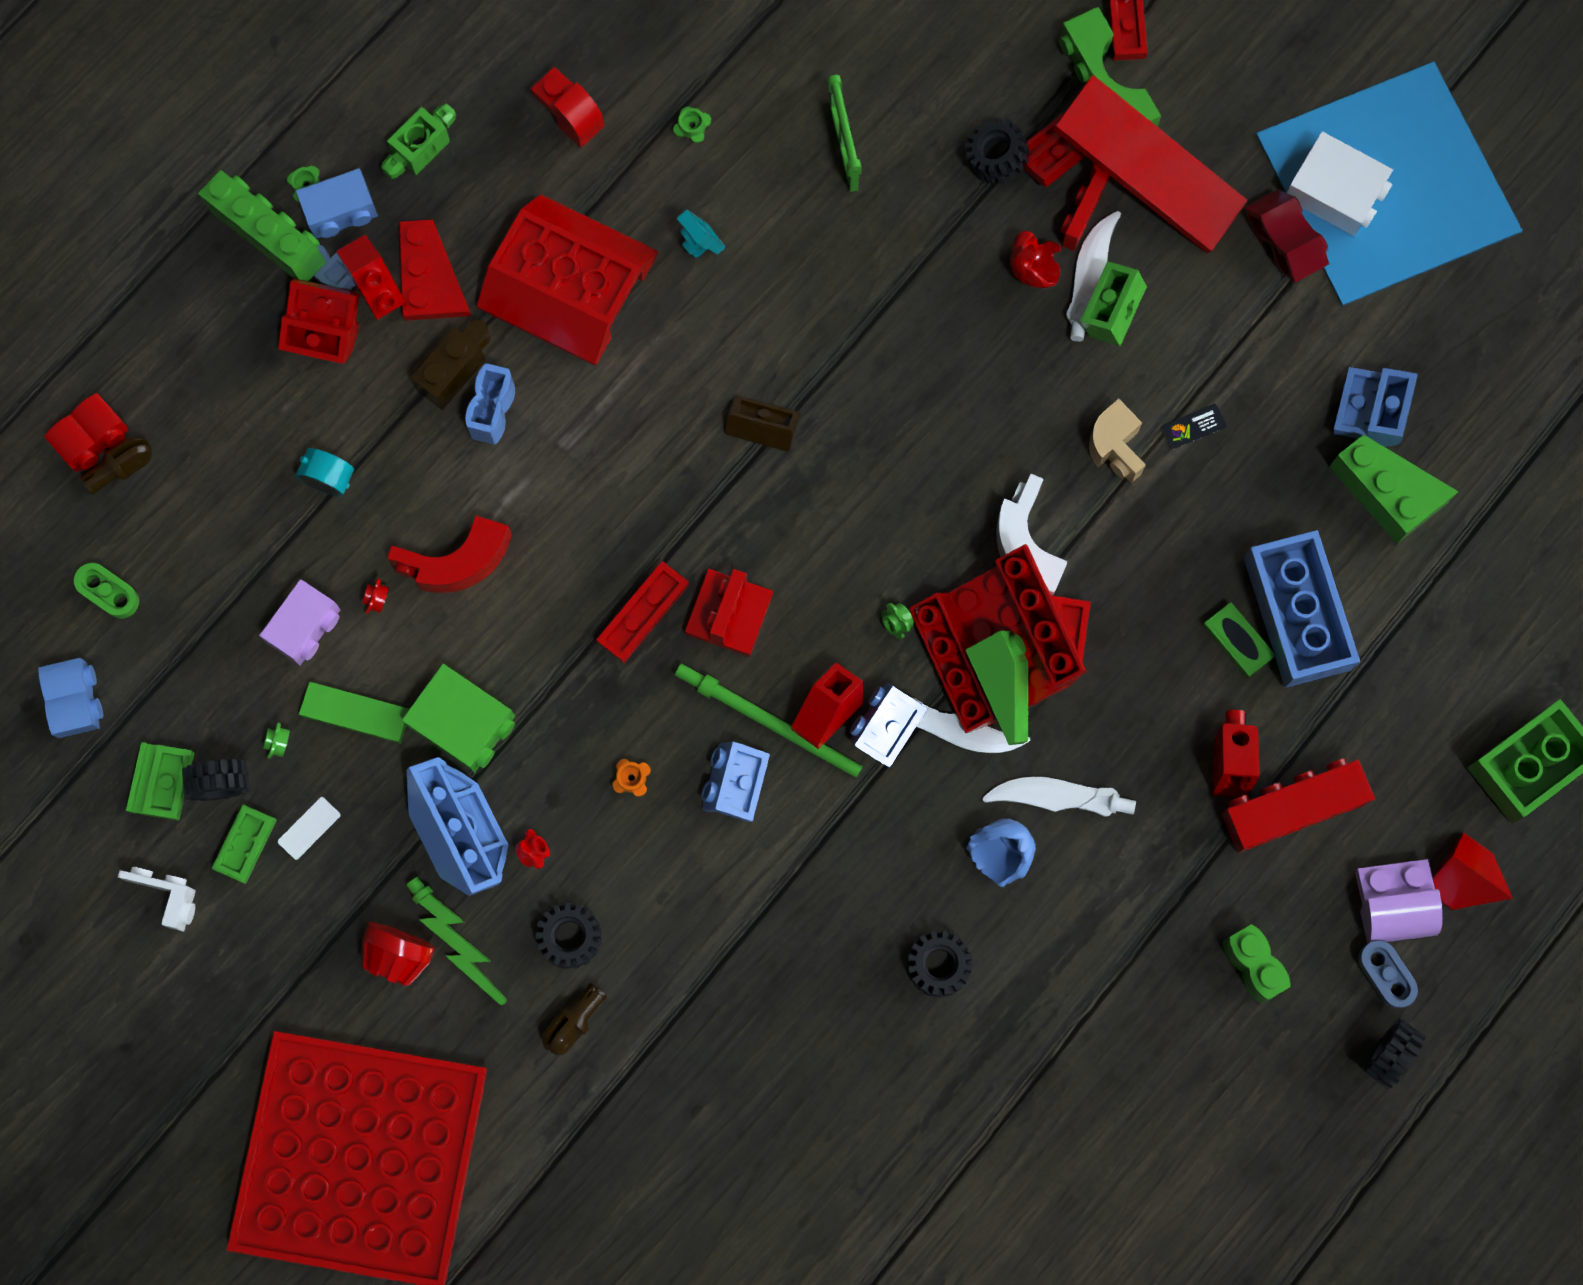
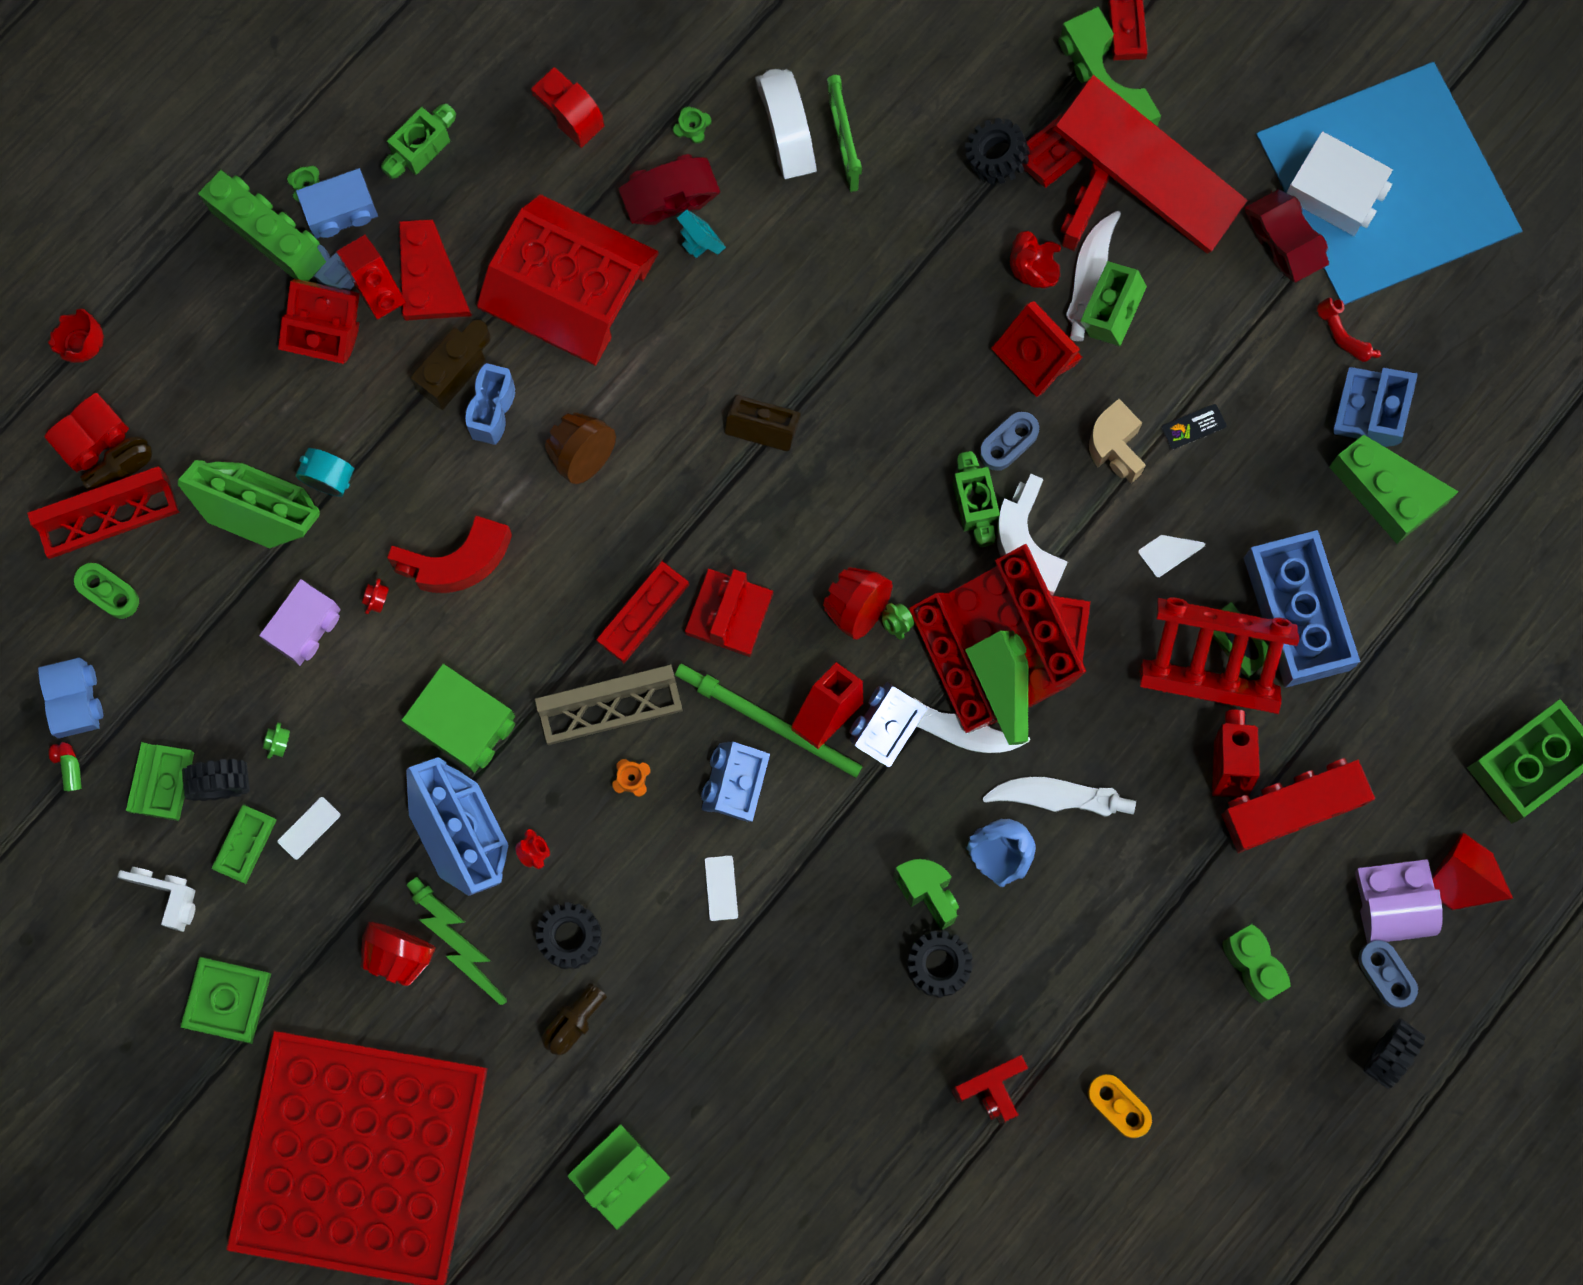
bright green tile [299,682,410,744] -> none
none -> red fence [27,466,180,559]
none -> red hair [48,309,104,363]
none -> bright green arm [49,742,82,791]
none -> bright green wedge [178,460,320,548]
none -> bright green tile [181,957,271,1044]
none -> dark tan fence [535,665,683,745]
none -> reddish brown piece [545,412,616,484]
none -> bright green bracket [568,1124,670,1230]
none -> dark red brick [619,154,721,225]
none -> white sticker [705,856,738,921]
none -> white arch [755,69,817,179]
none -> red piece [823,567,893,640]
none -> bright green brick [893,859,959,931]
none -> red bracket [951,1055,1028,1124]
none -> bright green piece [953,451,1000,547]
none -> sand blue plate [980,412,1039,471]
none -> red bracket [991,301,1083,397]
none -> light orange plate [1088,1075,1152,1138]
none -> white sticker [1138,535,1205,577]
none -> red fence [1140,597,1299,714]
none -> red piece [1317,297,1381,362]

